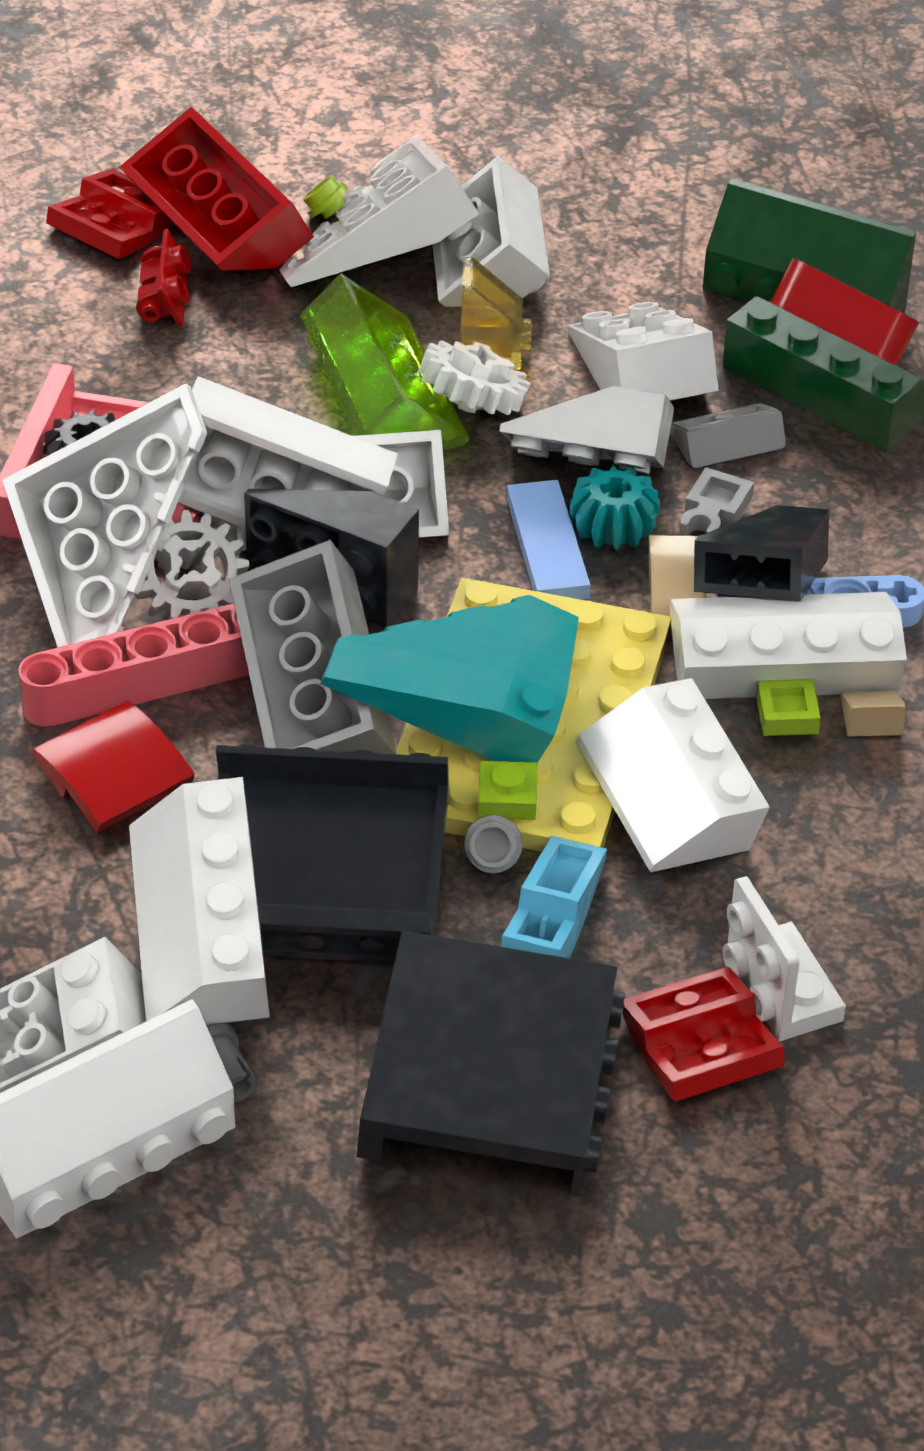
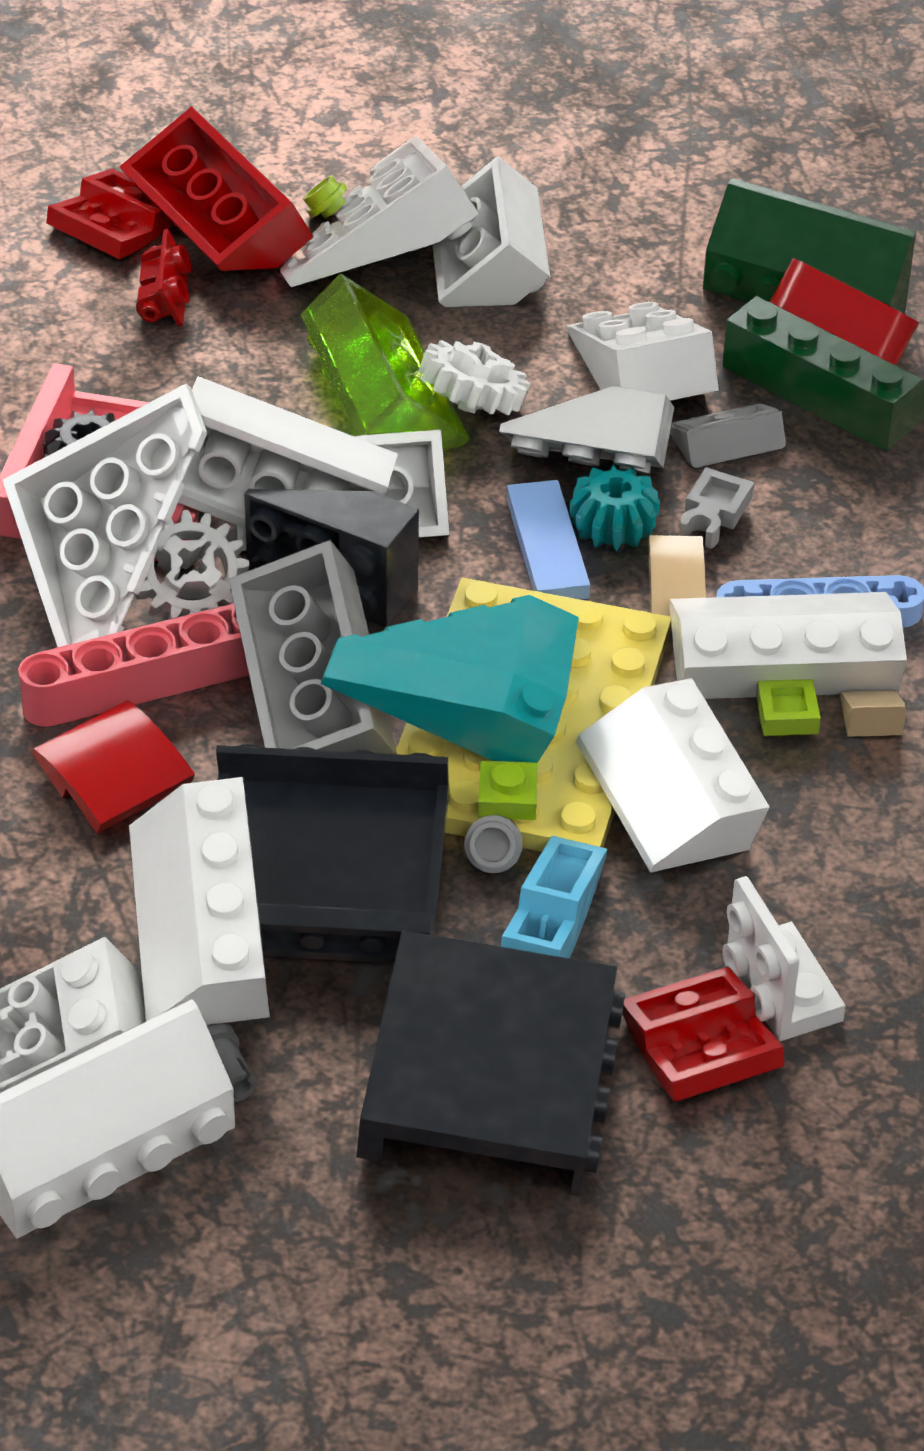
clear yellow slope [461,257,532,370] -> none
black slope [694,505,829,602] -> none

